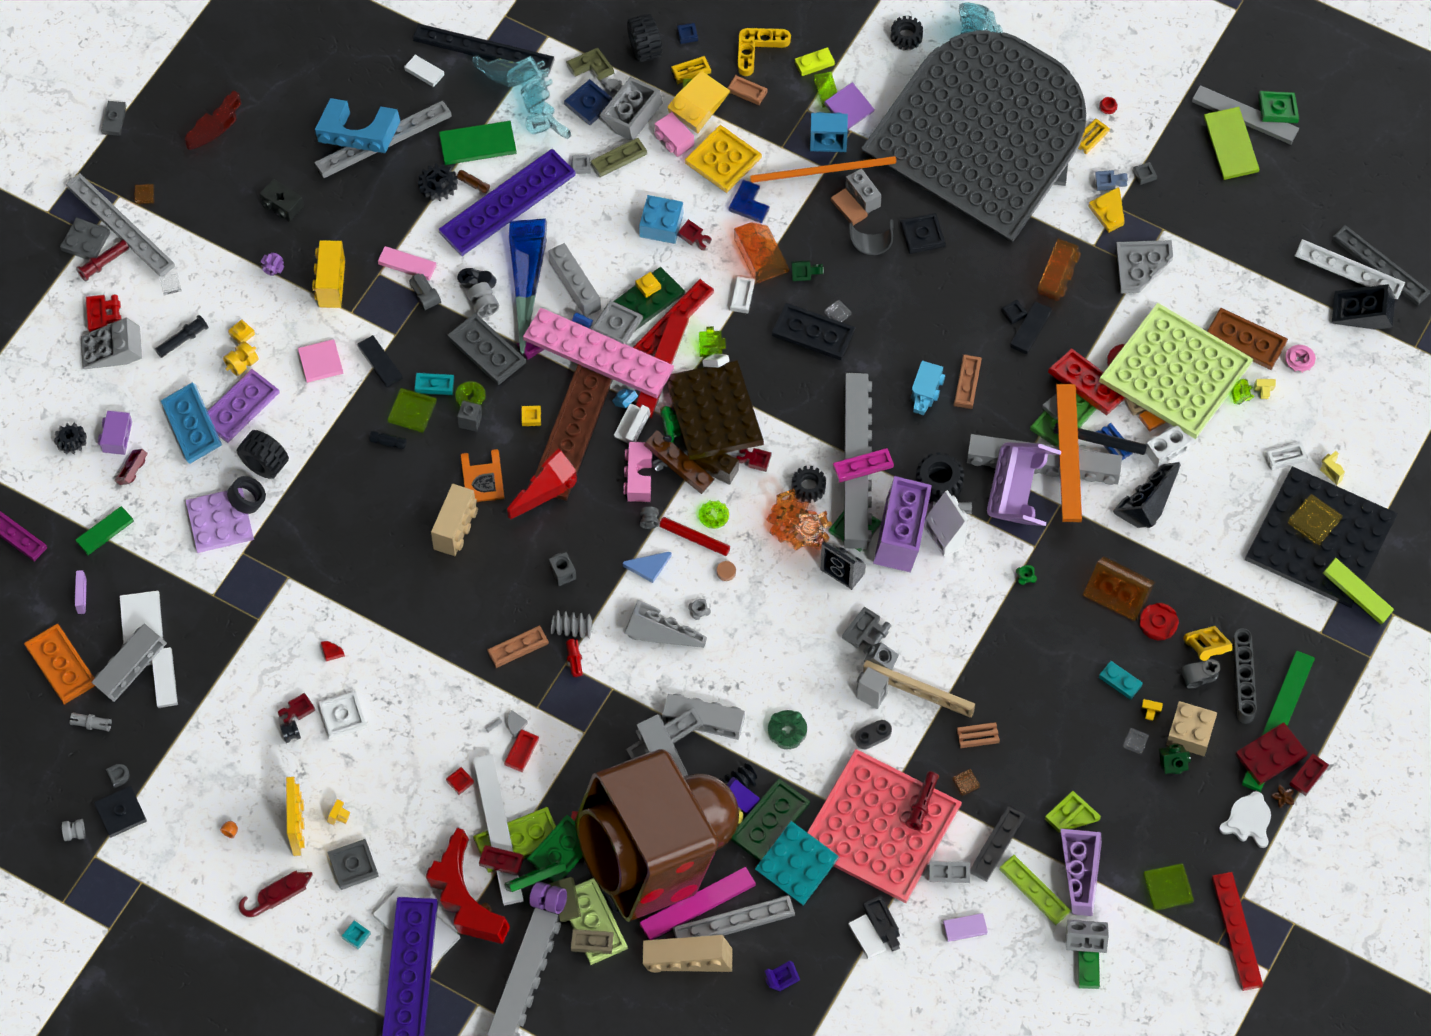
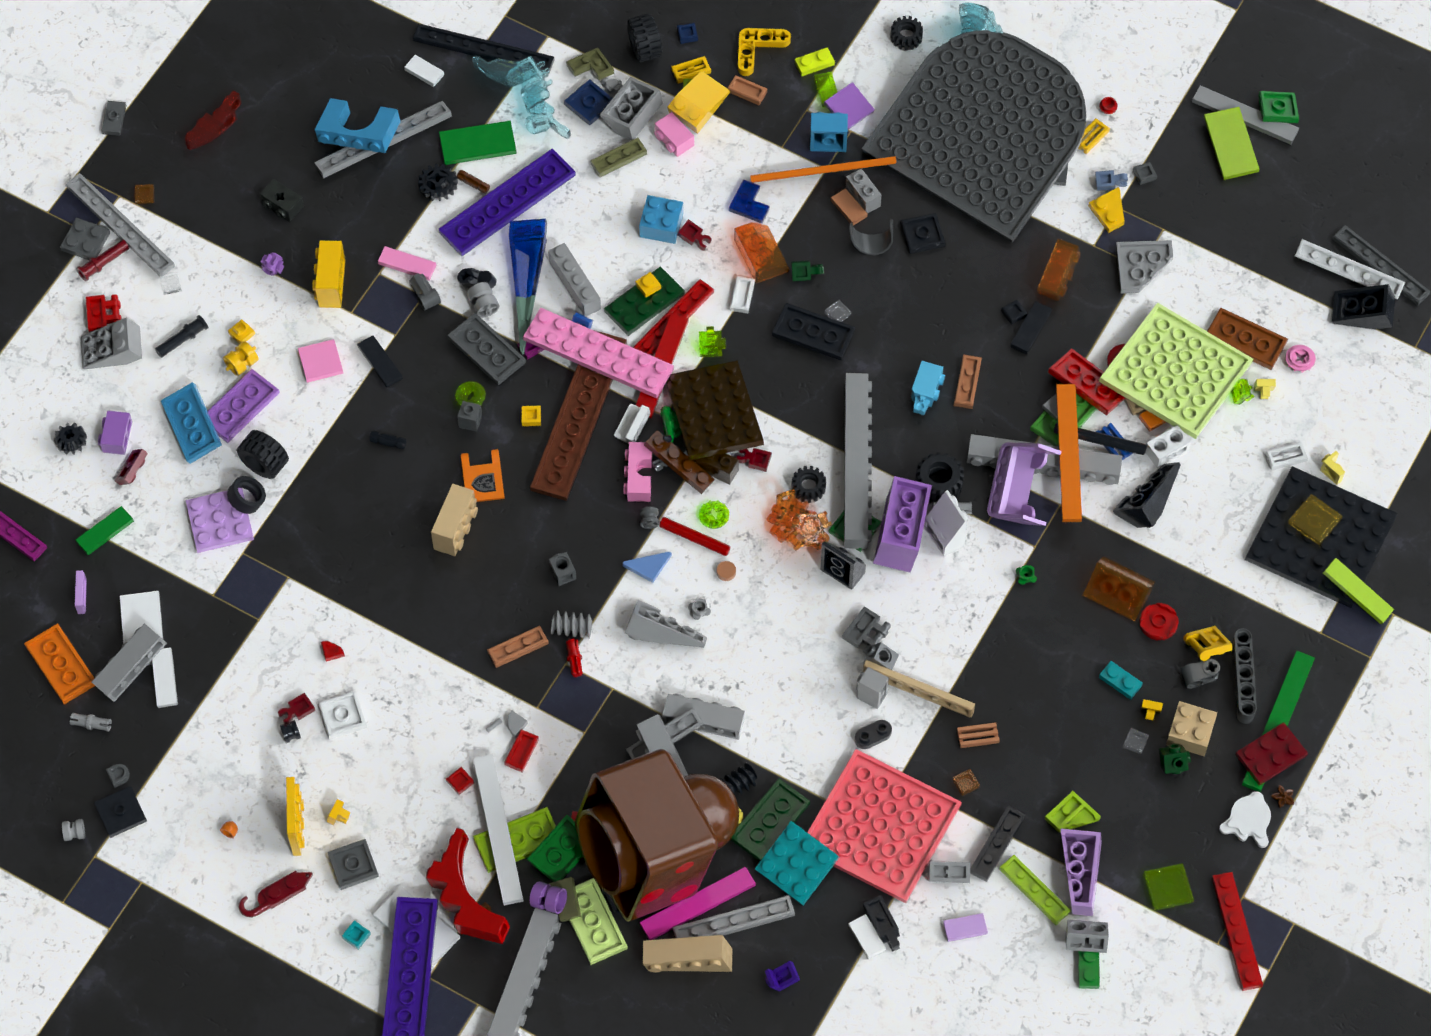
clear neon green tile [388,388,437,433] -> none
teal plate [415,373,454,395] -> none
dark red plate [479,845,524,876] -> none
green tile [504,861,567,892] -> none
red wedge [507,448,577,519] -> none
dark tan plate [571,929,614,954] -> none
light grey tile [572,155,591,174] -> none
light grey plate [591,300,643,344] -> none
dark azure plate [612,388,638,408] -> none
yellow plate [685,125,762,193] -> none
white tile [703,354,729,368] -> none
dark purple tile [727,777,761,814] -> none
clear green plate [768,710,807,749] -> none
dark pink plate [833,448,894,483] -> none
dark red pin [905,771,939,830] -> none
dark red plate [1289,754,1329,796] -> none

